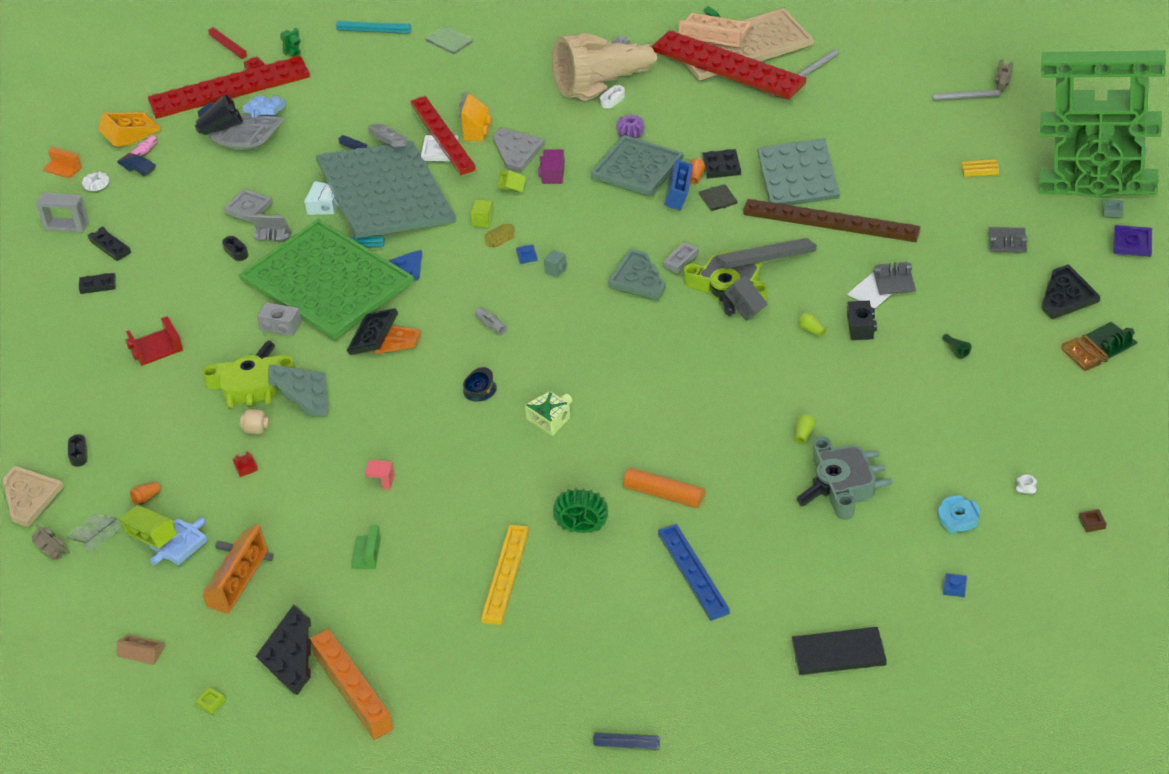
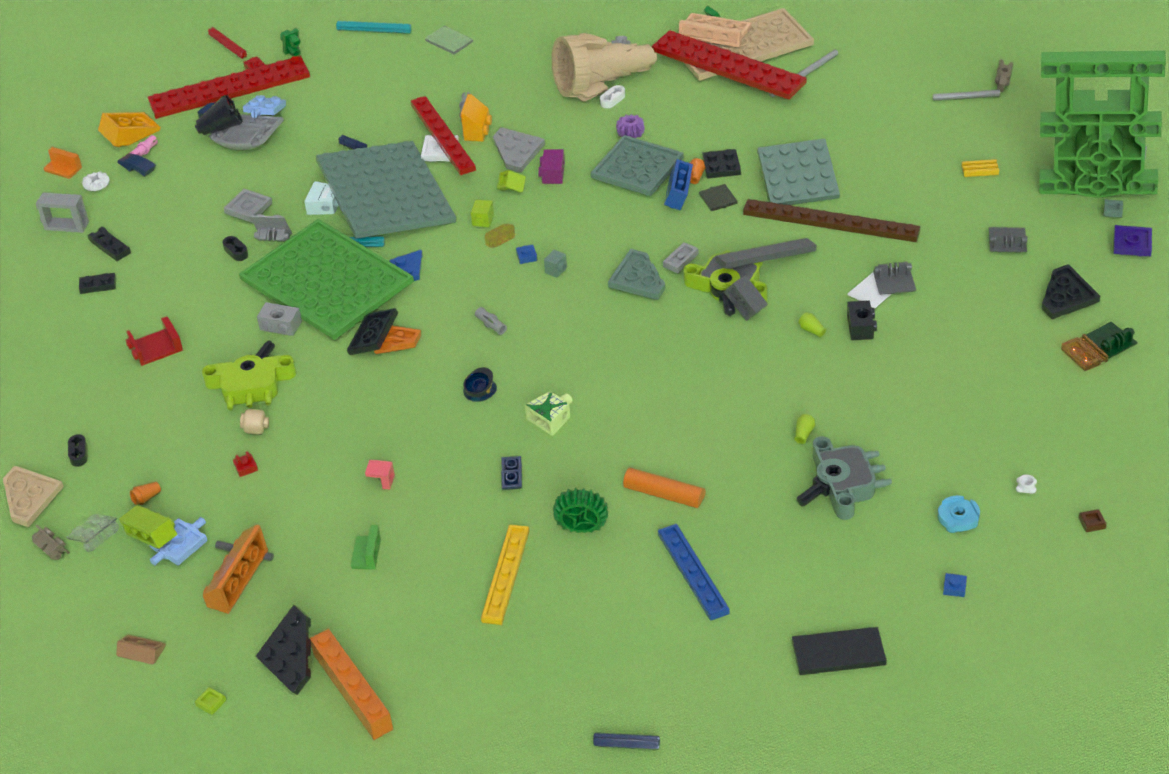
sand green plate [268,365,328,417] -> none
light grey plate [368,124,407,148] -> none
dark green cone [942,334,972,359] -> none
none -> dark blue slope [501,456,522,490]

